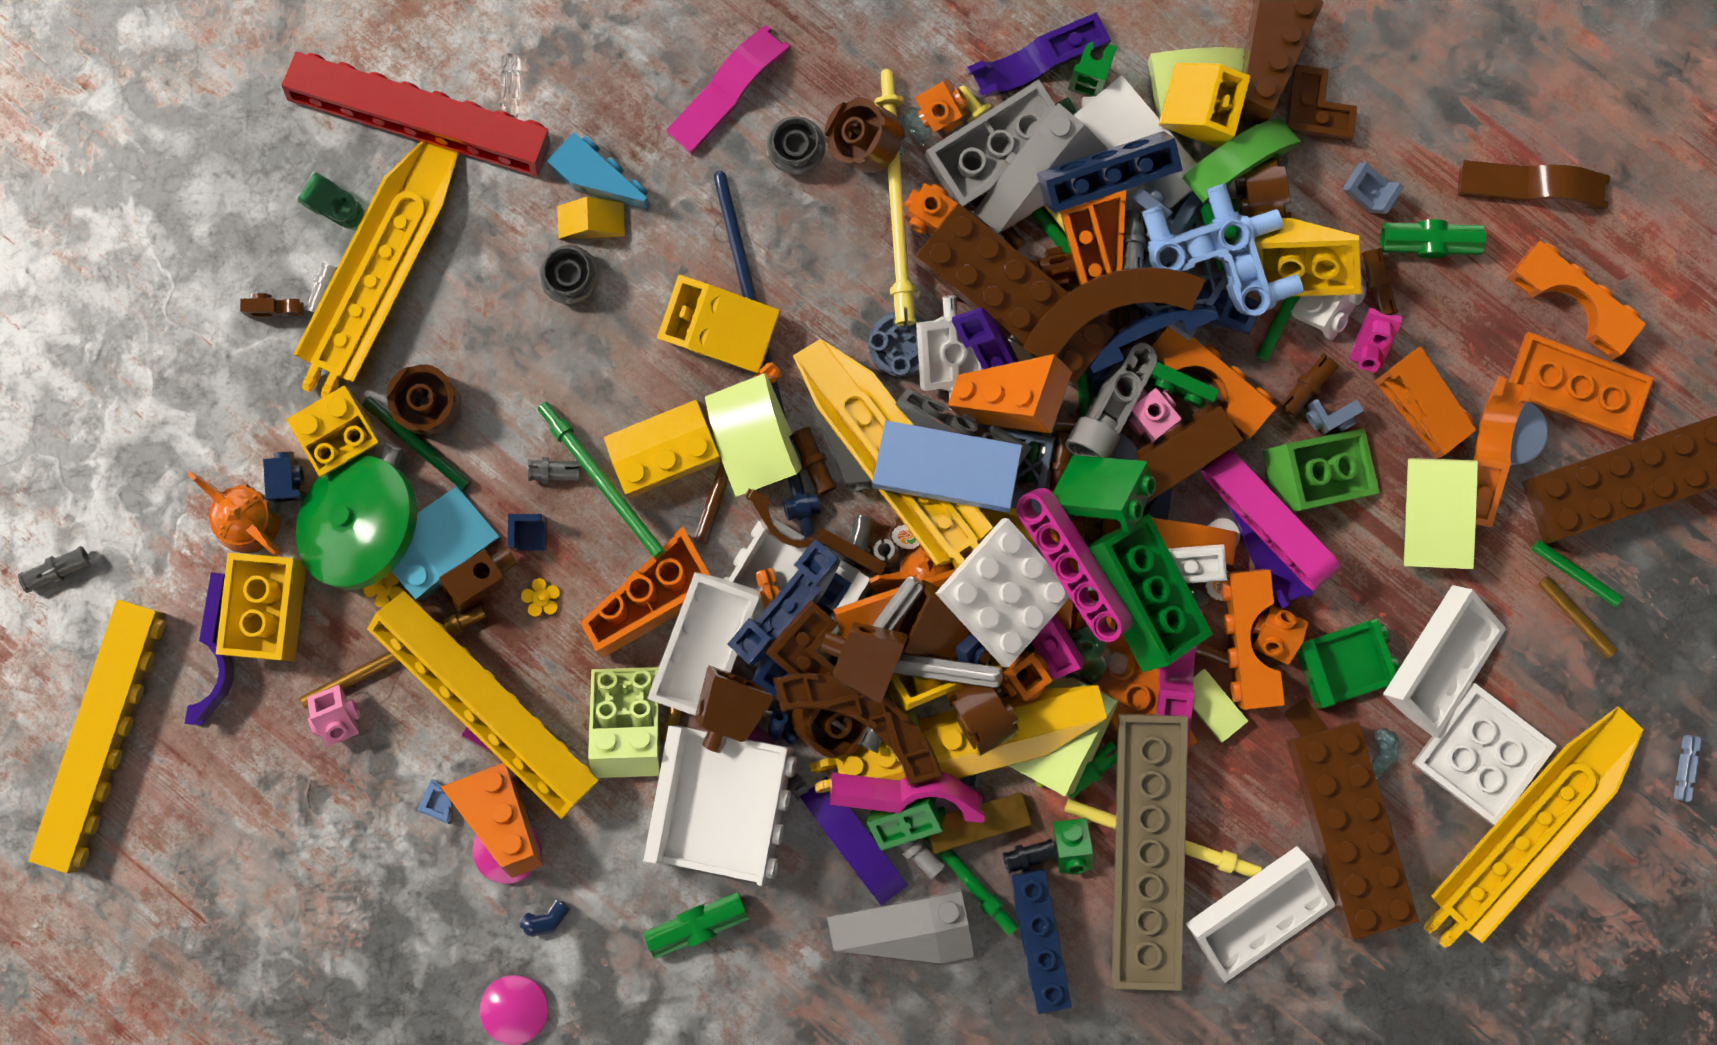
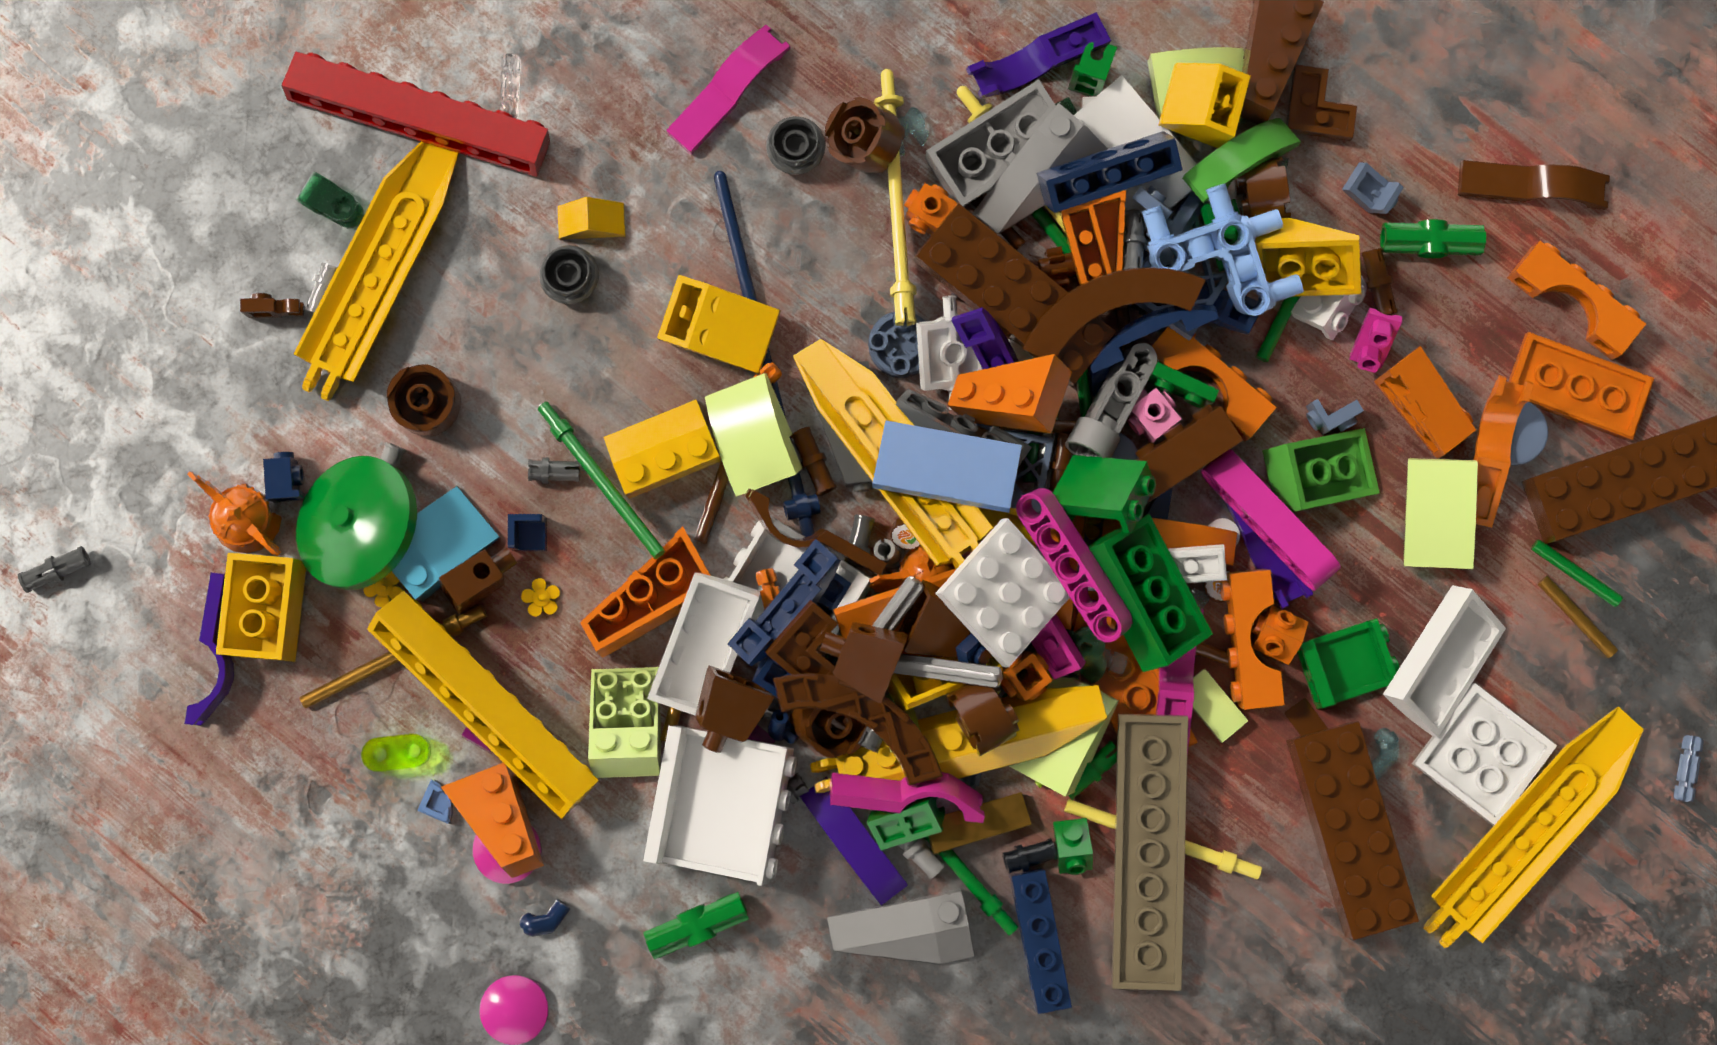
yellow brick [28,599,166,874] -> none
yellow slope [286,385,379,477] -> none
bright pink brick [307,685,361,747] -> none
dark green bar [362,396,471,491] -> none
dark azure slope [547,132,650,209] -> none
orange brick [914,78,968,133] -> none
white slope [1185,846,1336,983] -> none
reddish brown pin [1279,353,1339,418] -> none
none -> clear neon green plate [361,734,431,772]

